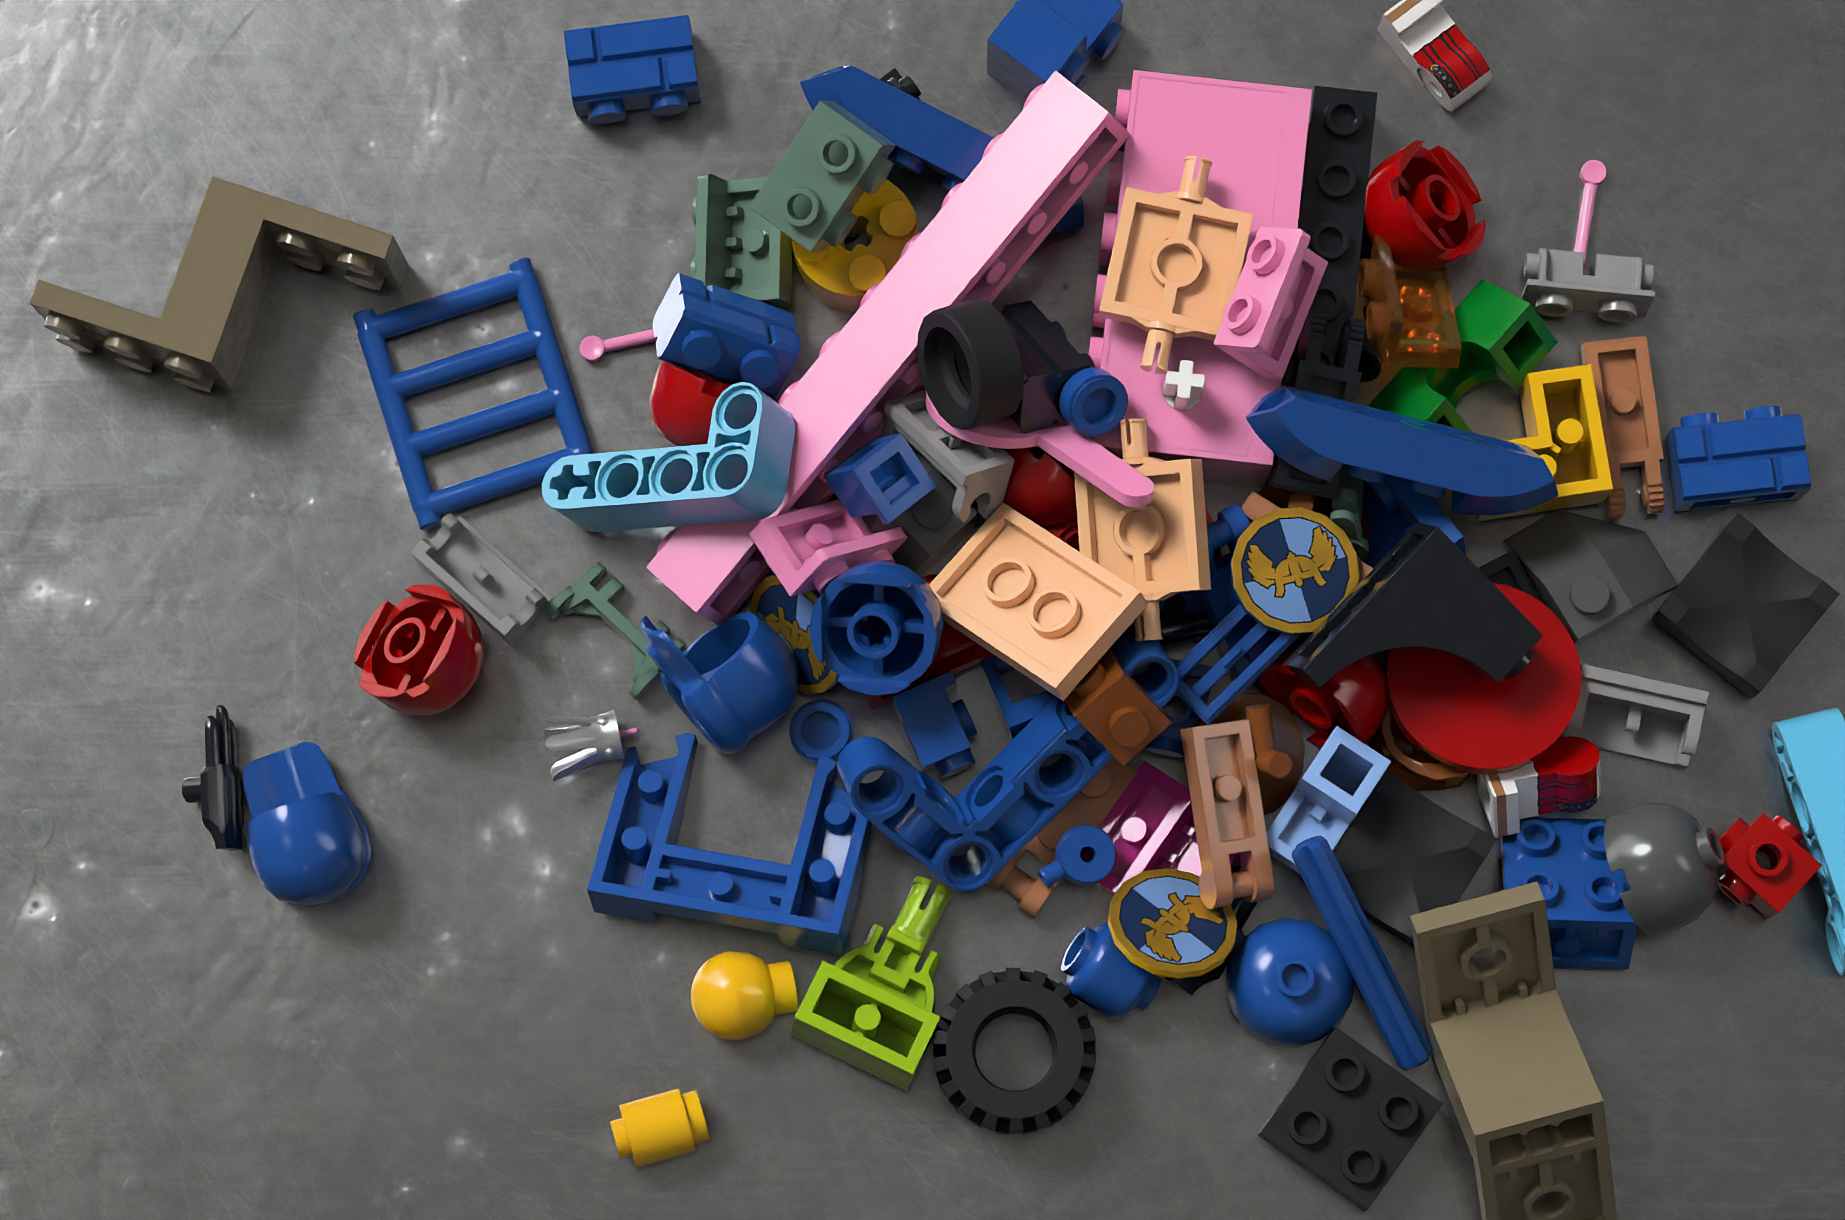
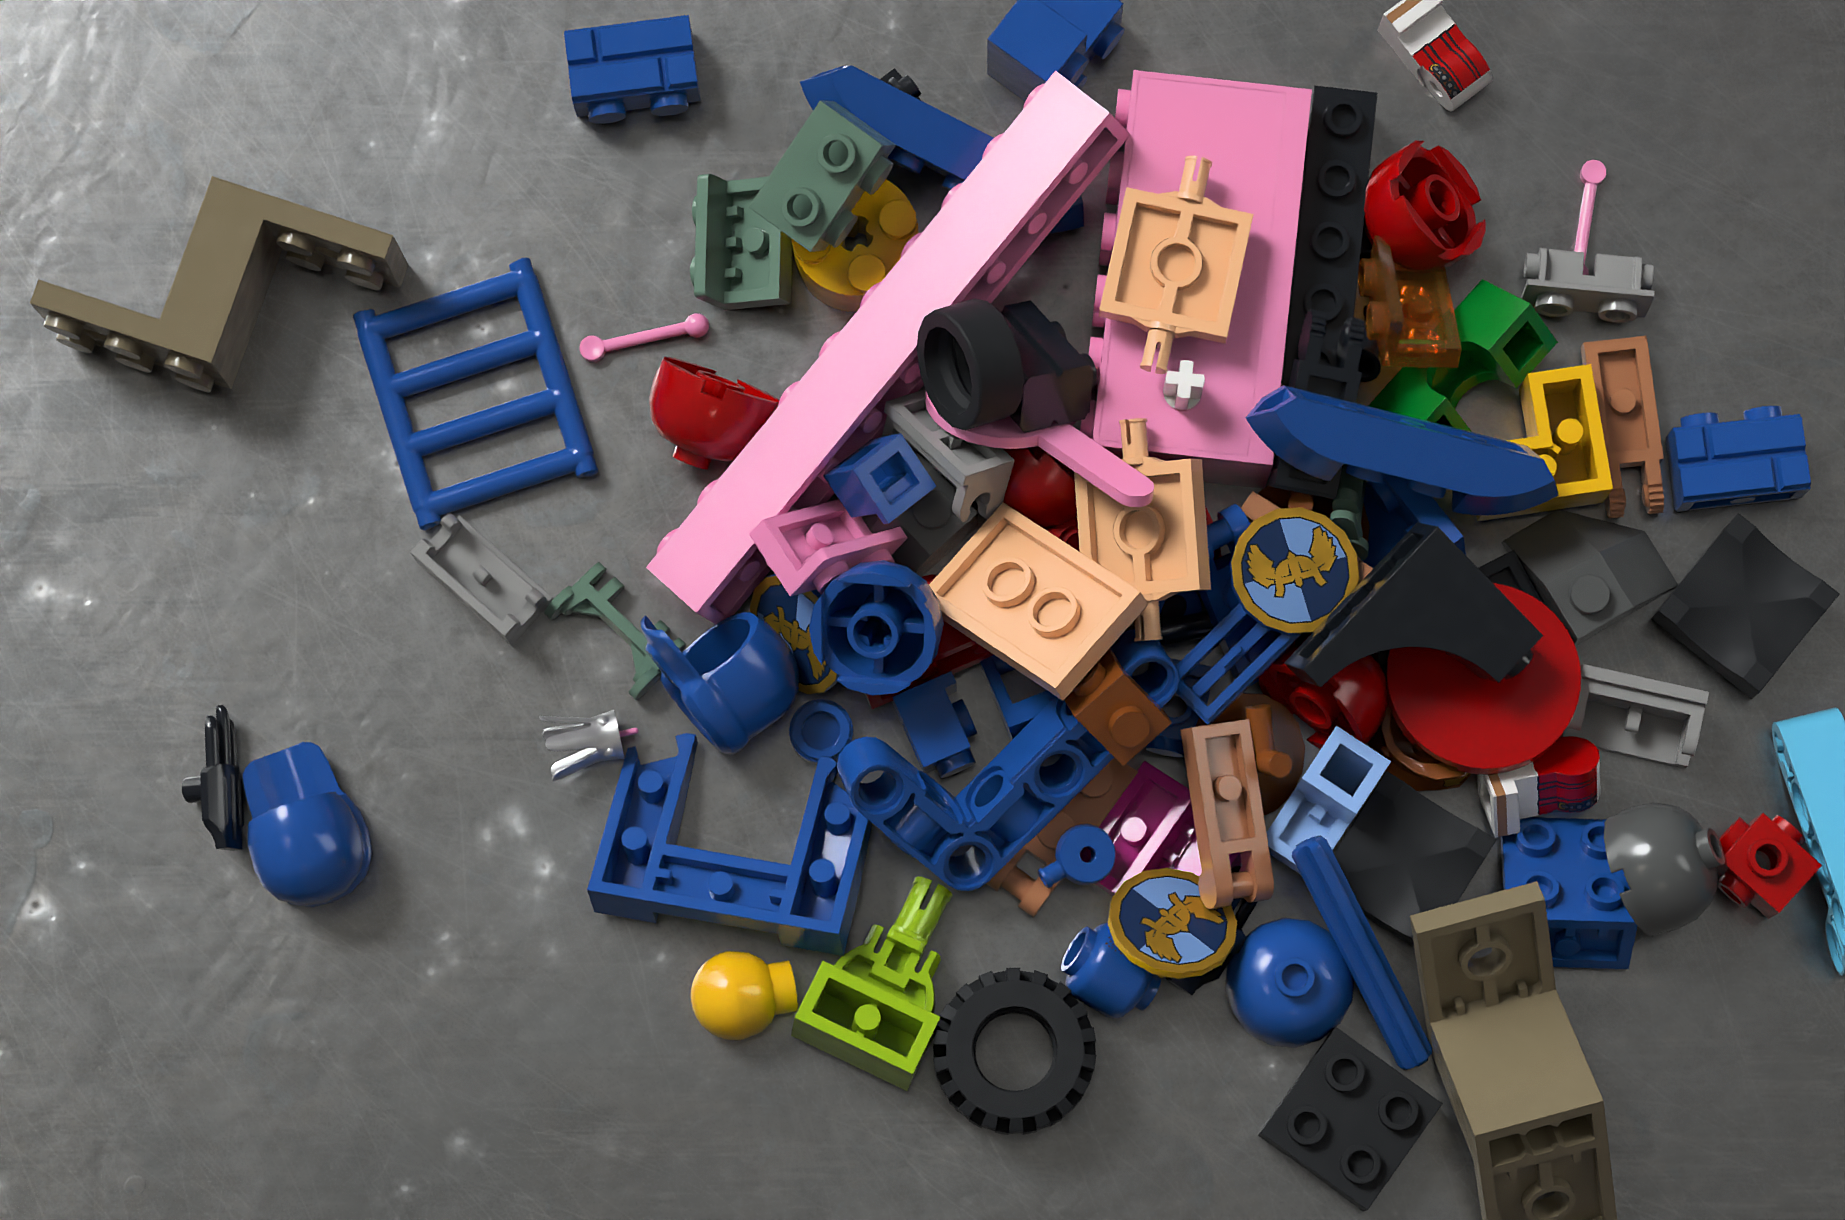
red cylinder [354,584,484,715] -> none
medium azure beam [542,382,795,532] -> none
yellow brick [610,1088,710,1168] -> none
blue brick [652,273,801,398] -> none
blue tile [1059,367,1128,437] -> none
bright pink bracket [1213,227,1328,379] -> none

